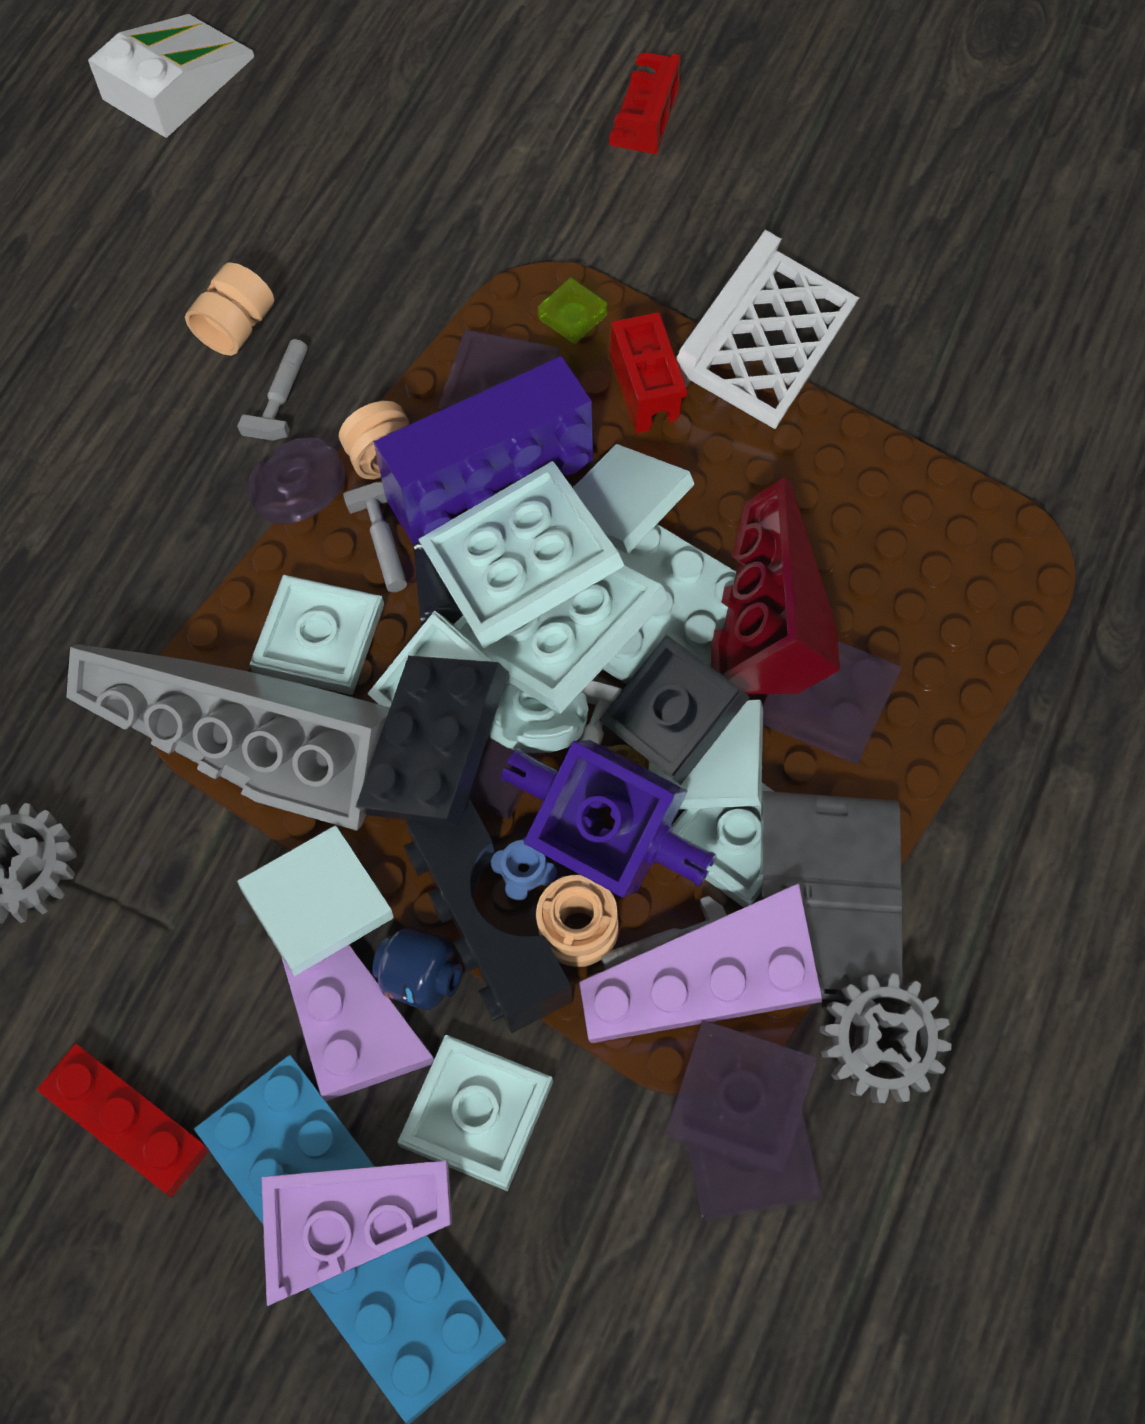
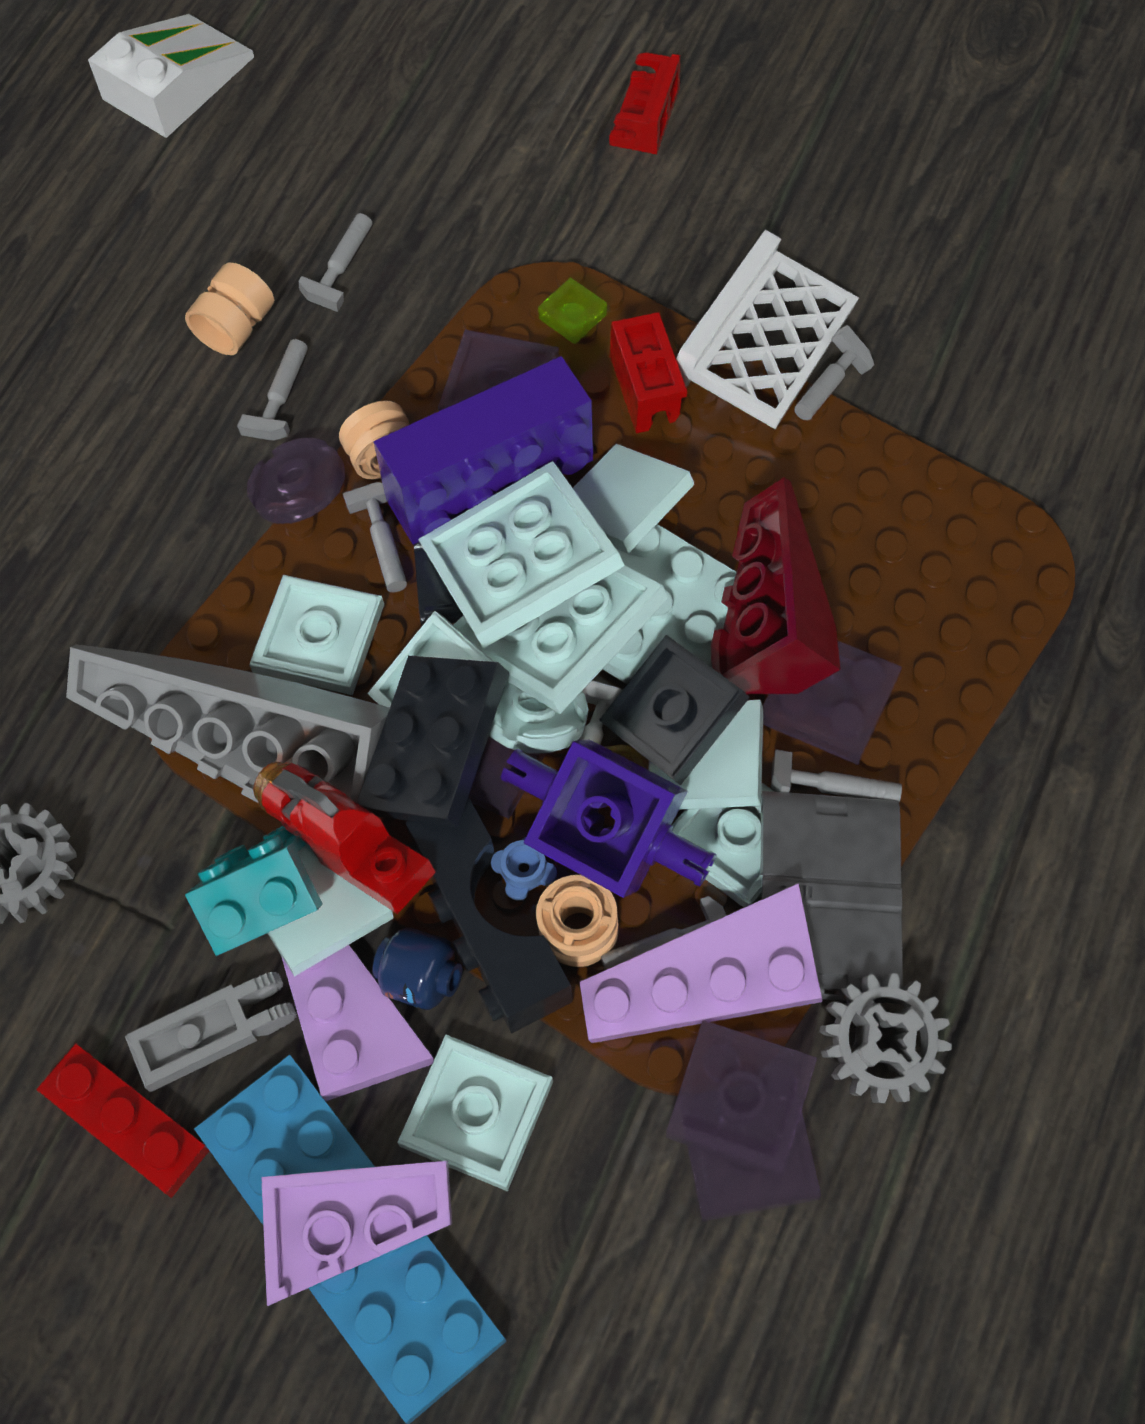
none -> light grey hinge [125,972,297,1092]
none -> teal bracket [185,826,323,956]
none -> red plate [253,762,436,914]
none -> light grey piece [298,213,373,312]
none -> light grey piece [771,749,902,802]
none -> light grey piece [794,325,874,420]

